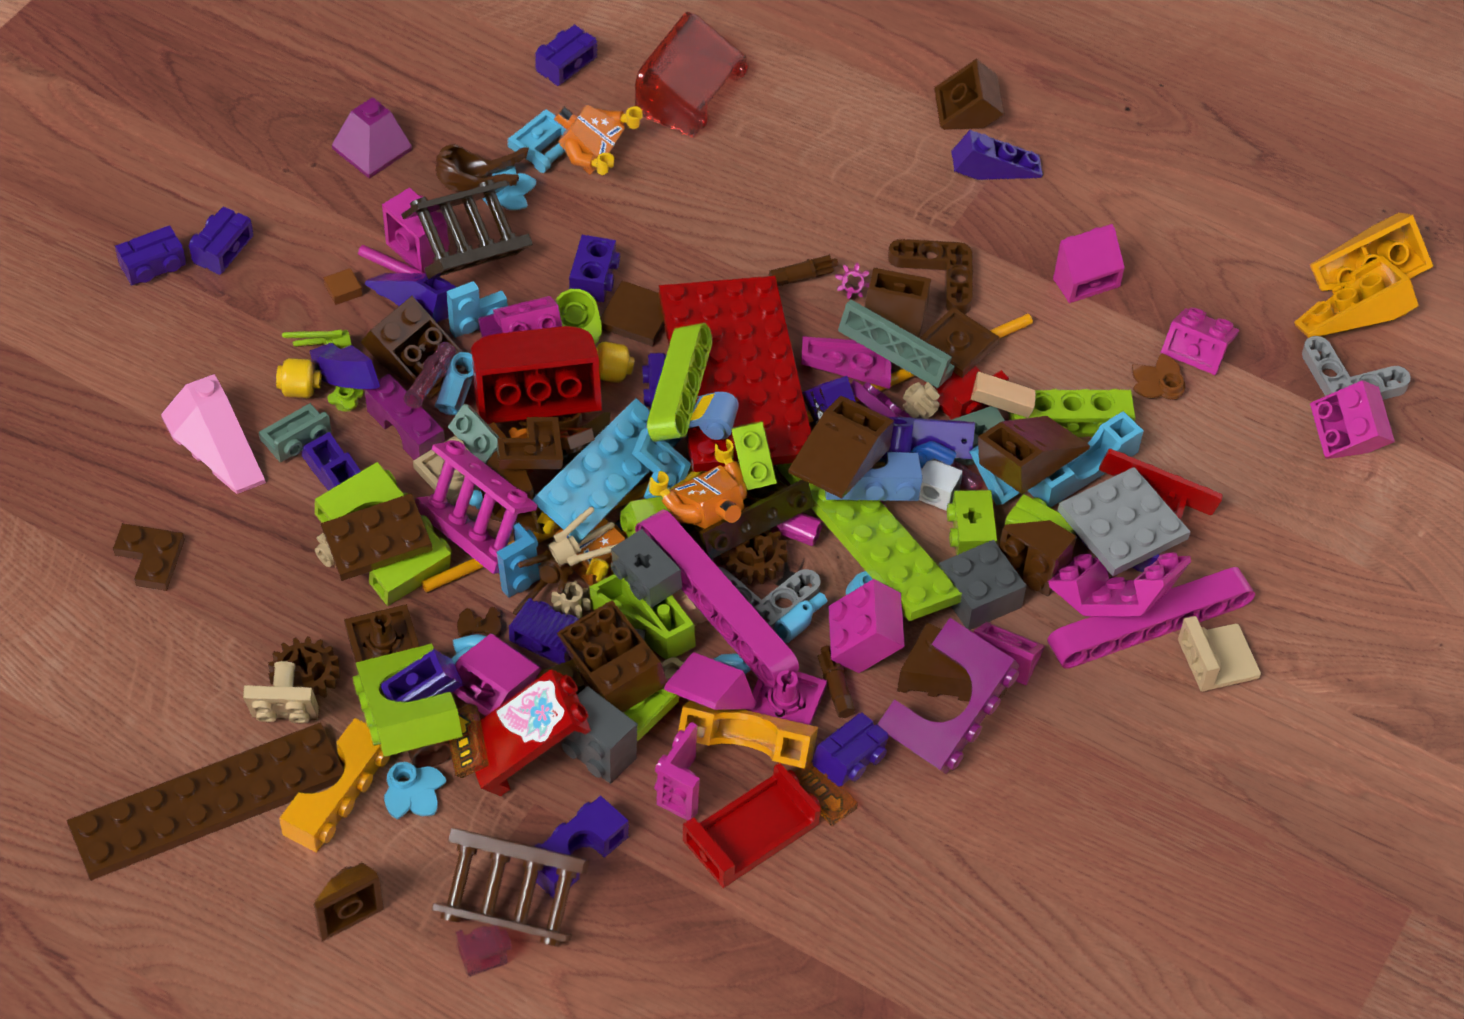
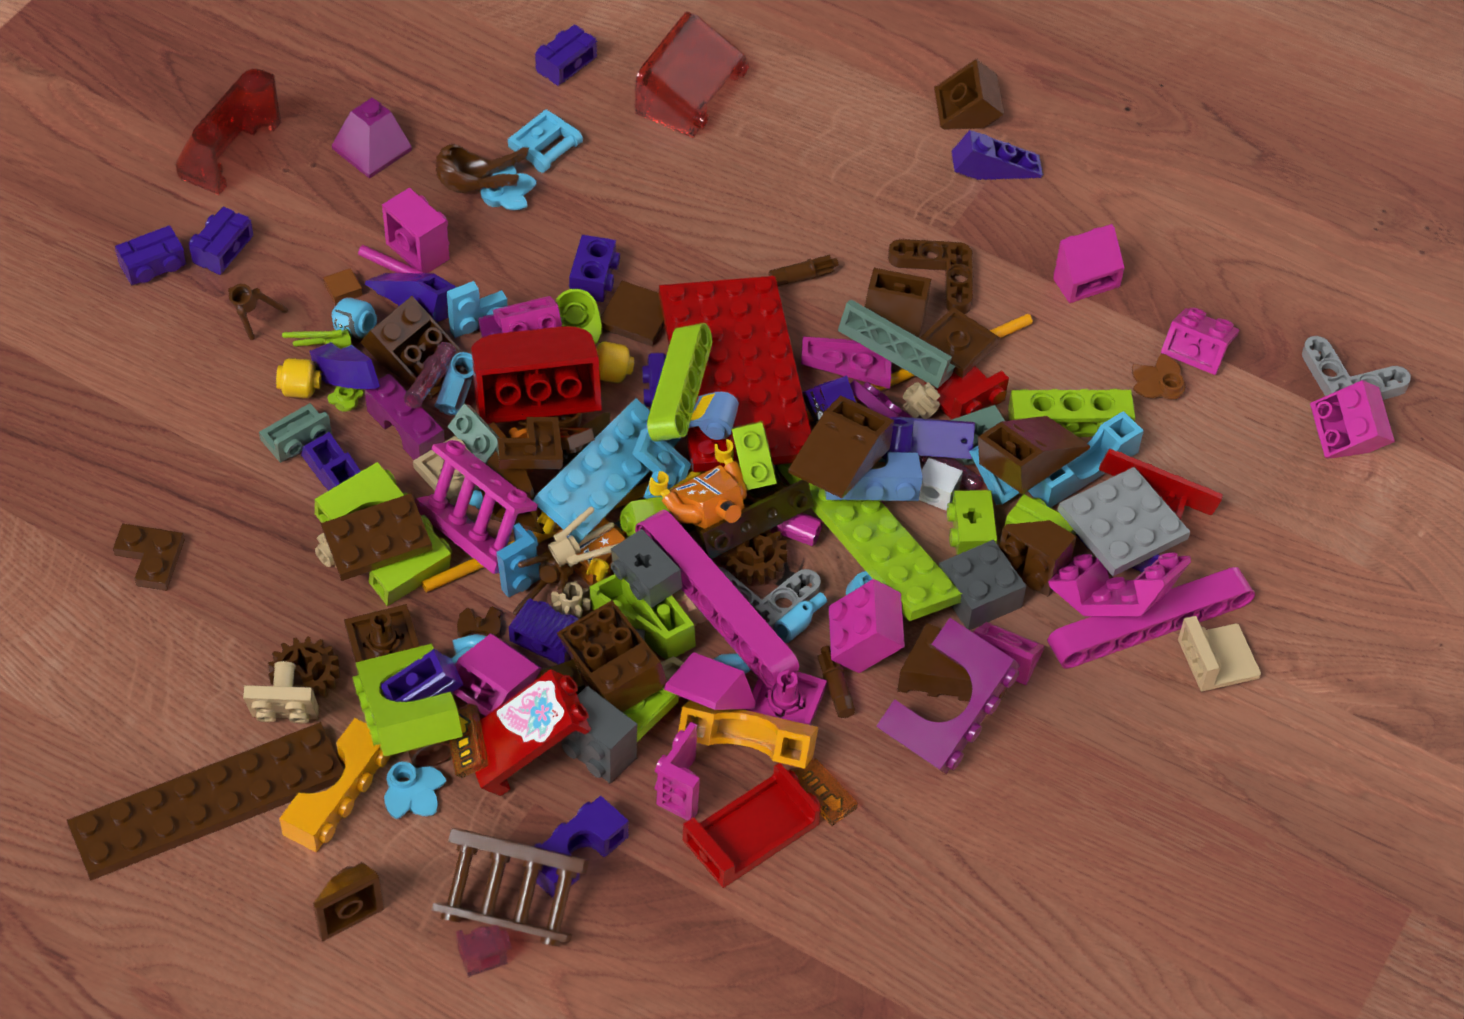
bright pink wedge [161,374,266,494] -> none
dark brown fence [401,179,533,280] -> none
orange torso [554,105,643,175] -> none
dark purple brick [812,713,889,787] -> none
dark pink gear [835,262,869,299] -> none
blue arm [911,441,956,468] -> none
light nougat slope [971,372,1035,418] -> none
light orange wedge [1294,256,1419,338] -> none
light orange wedge [1310,213,1434,291] -> none
none -> clear red windscreen [176,69,281,195]
none -> reddish brown plant [228,284,288,340]
none -> medium azure head [332,297,377,339]

